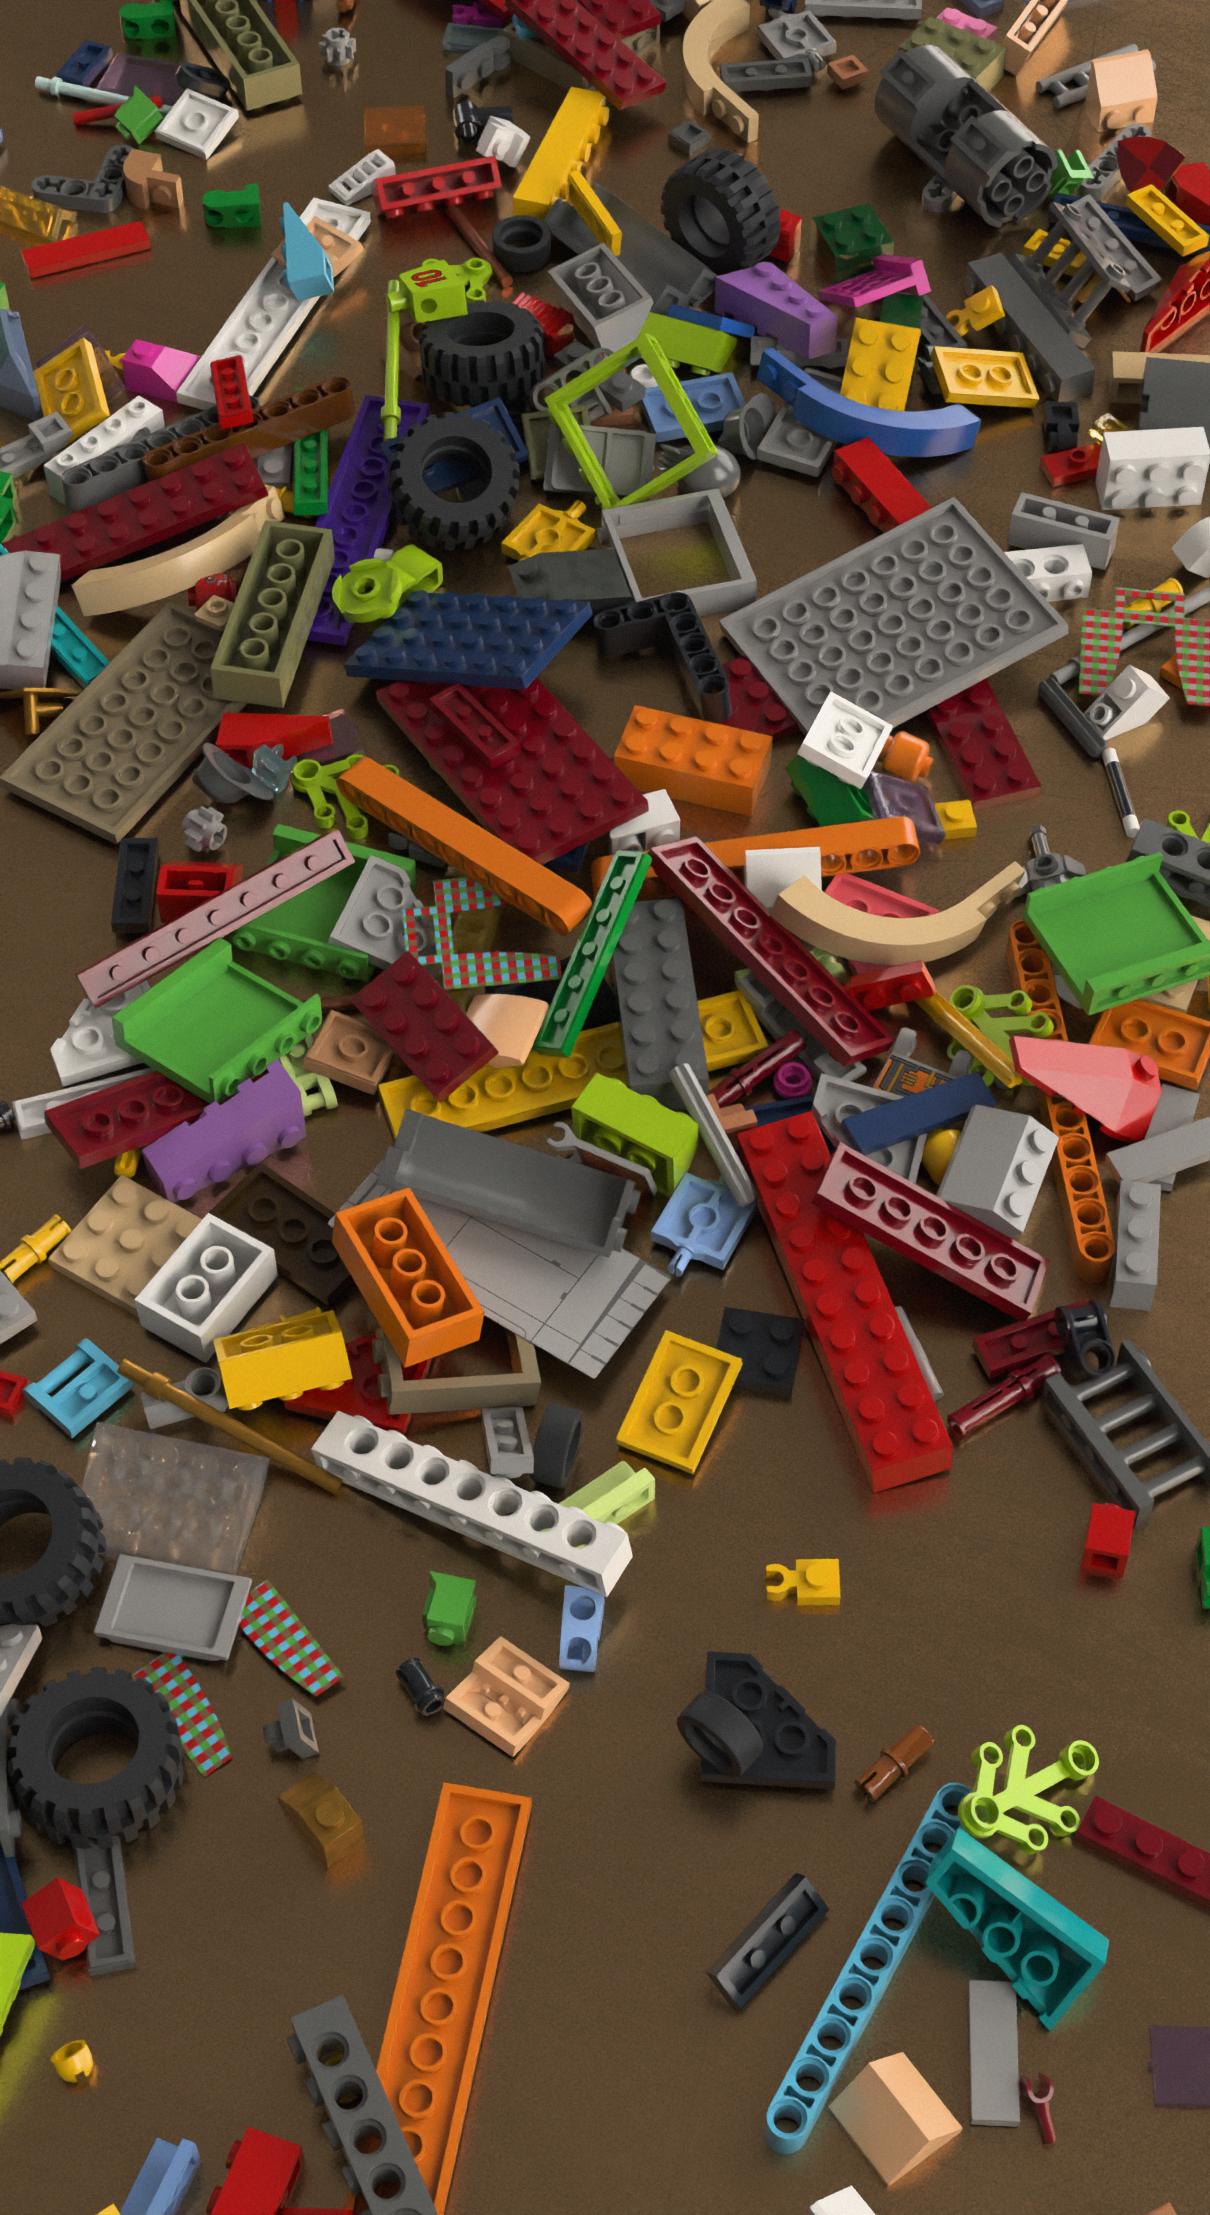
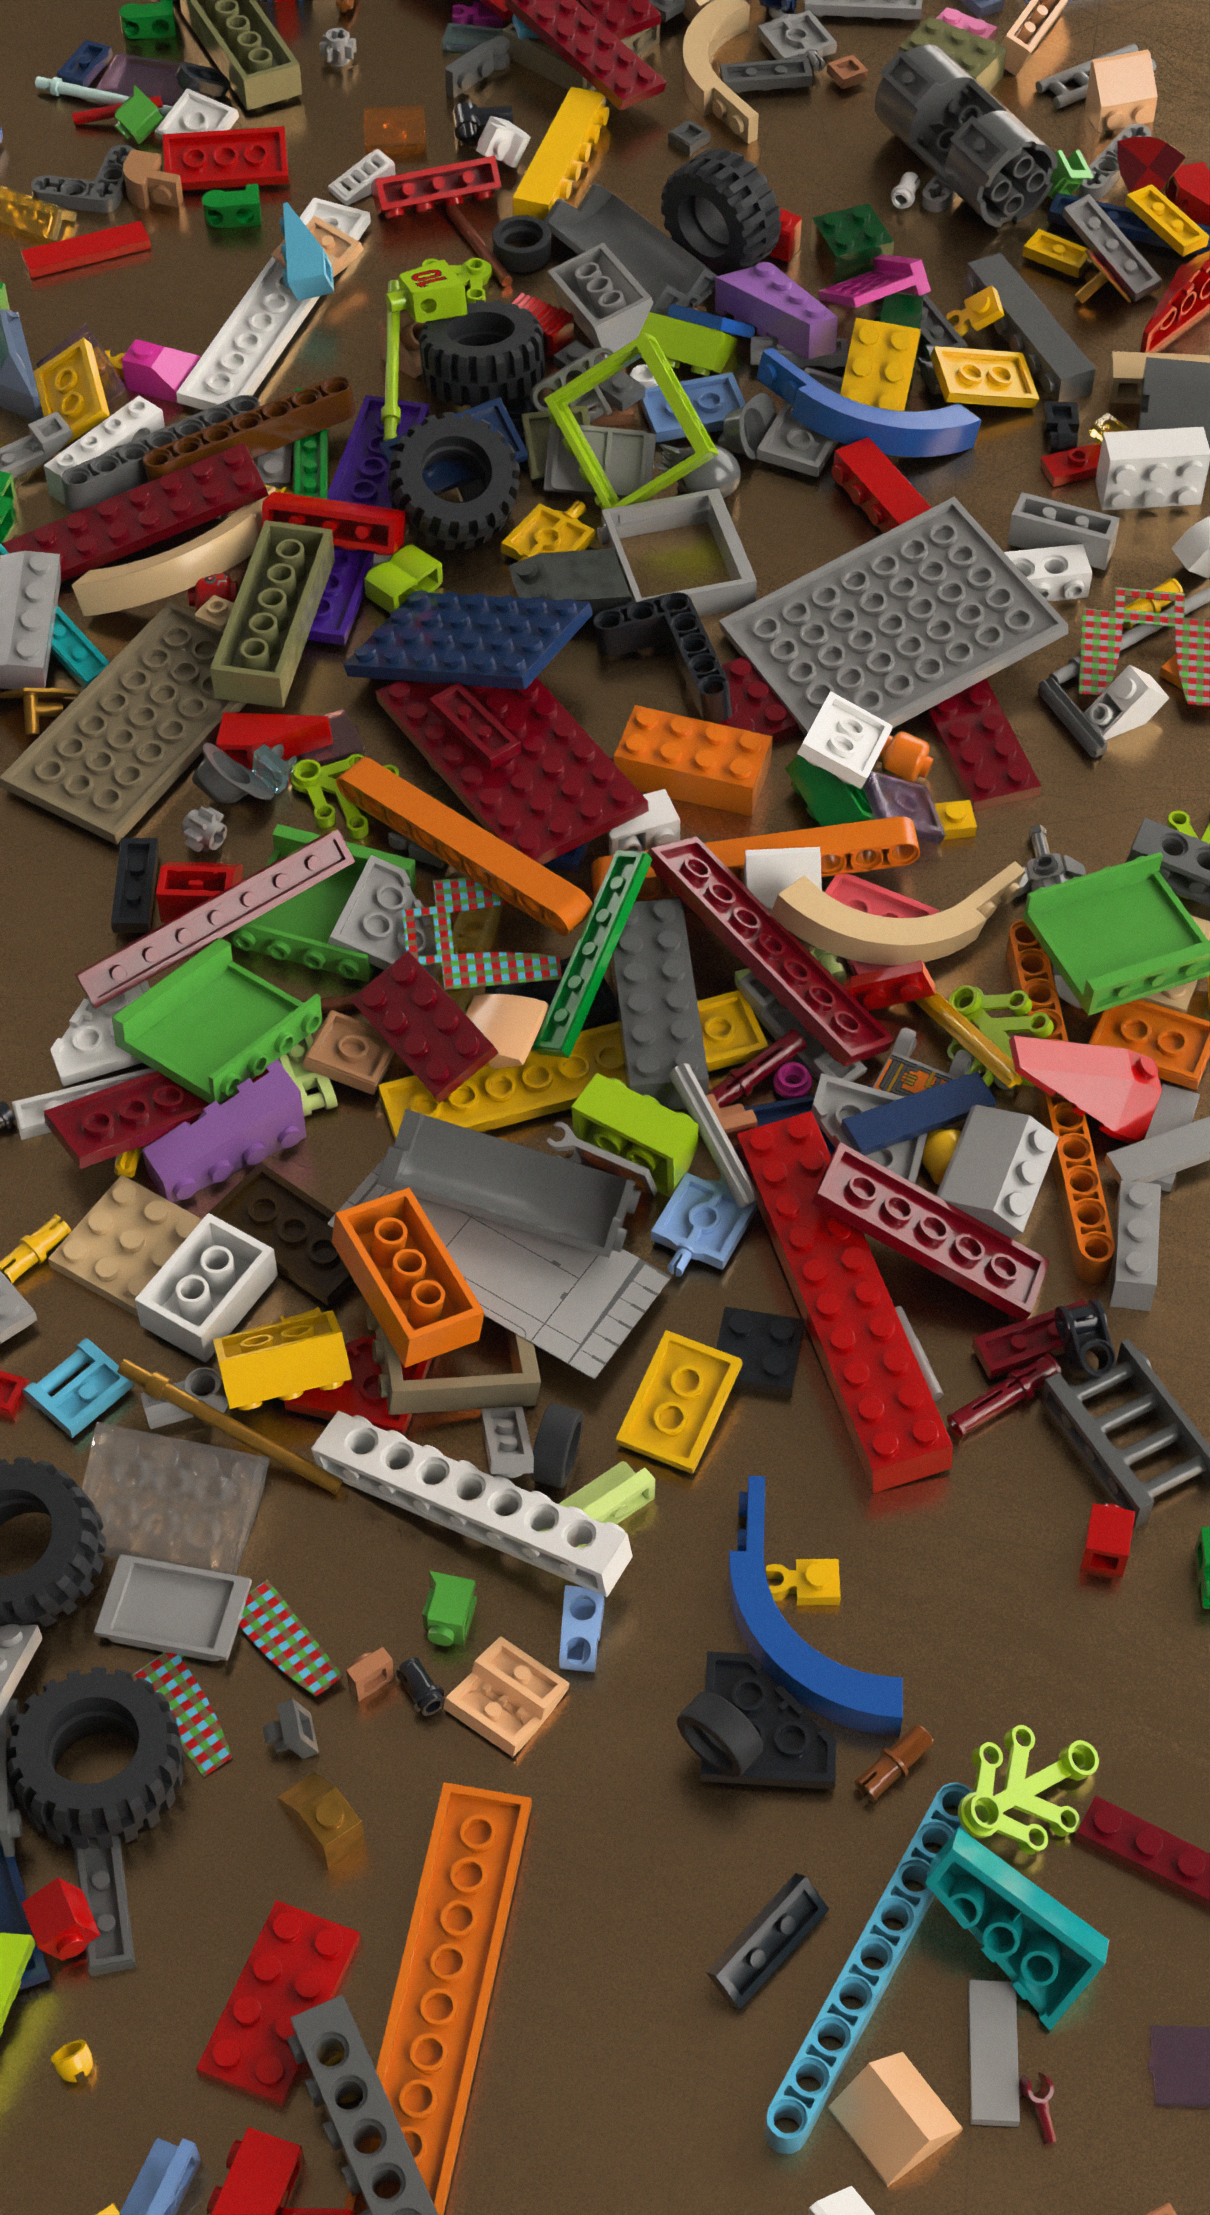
red tile [210,355,254,430] -> none
lime plate [332,559,402,623] -> none
yellow tile [566,170,622,256] -> none
dark grey fence [1008,202,1132,348] -> none
black bar [1101,748,1139,838] -> none
none -> red plate [163,126,289,191]
none -> red plate [196,1900,361,2109]
none -> red brick [261,492,406,555]
none -> nougat plate [346,1647,395,1702]
none -> blue arch [728,1476,903,1737]
none -> white pin [891,172,921,209]

